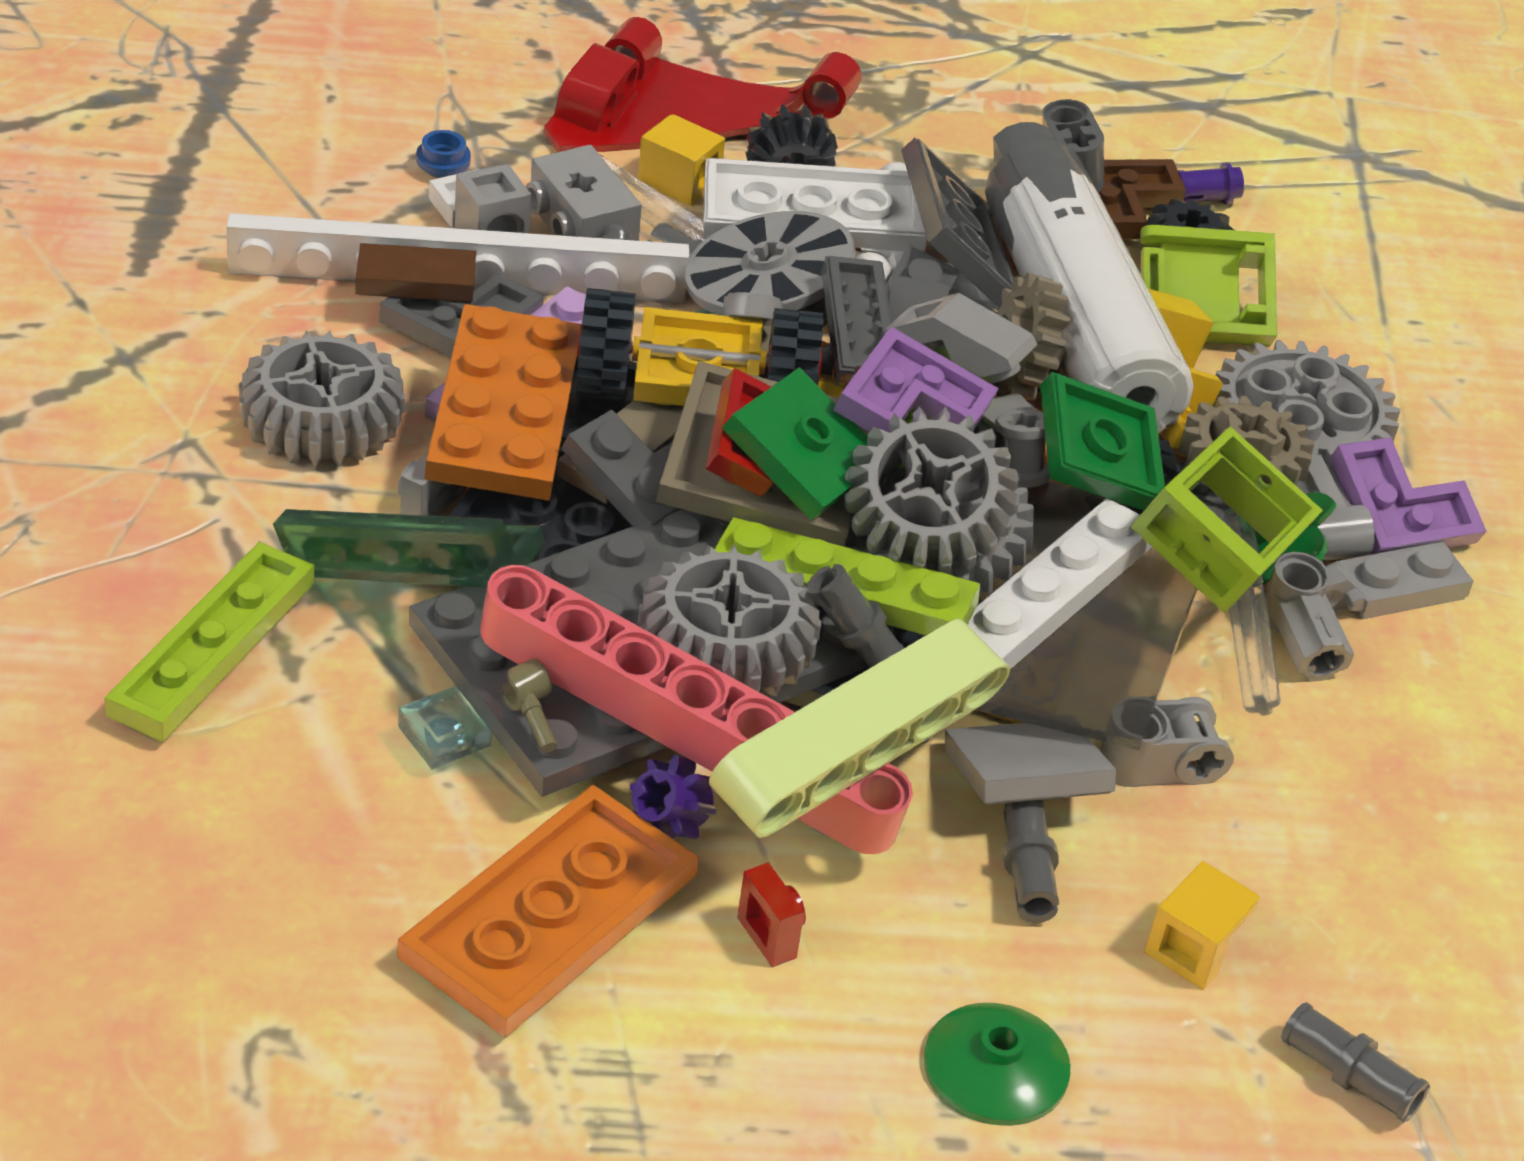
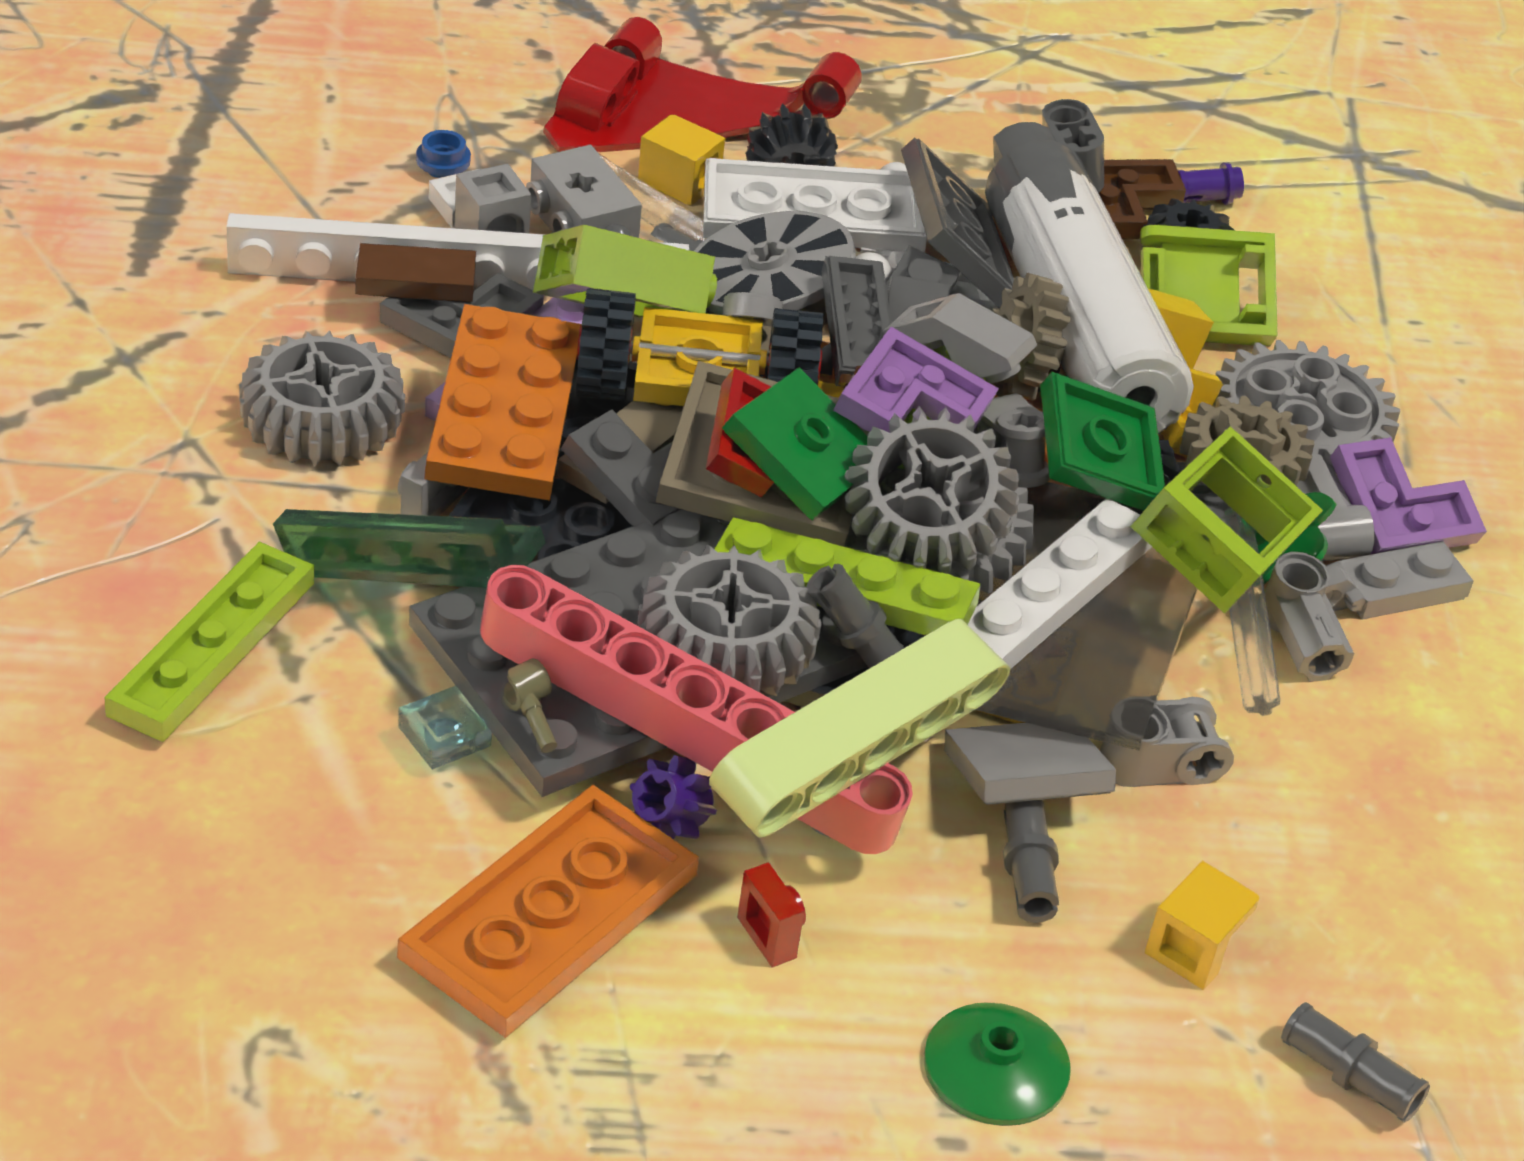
none -> lime window [533,224,717,318]

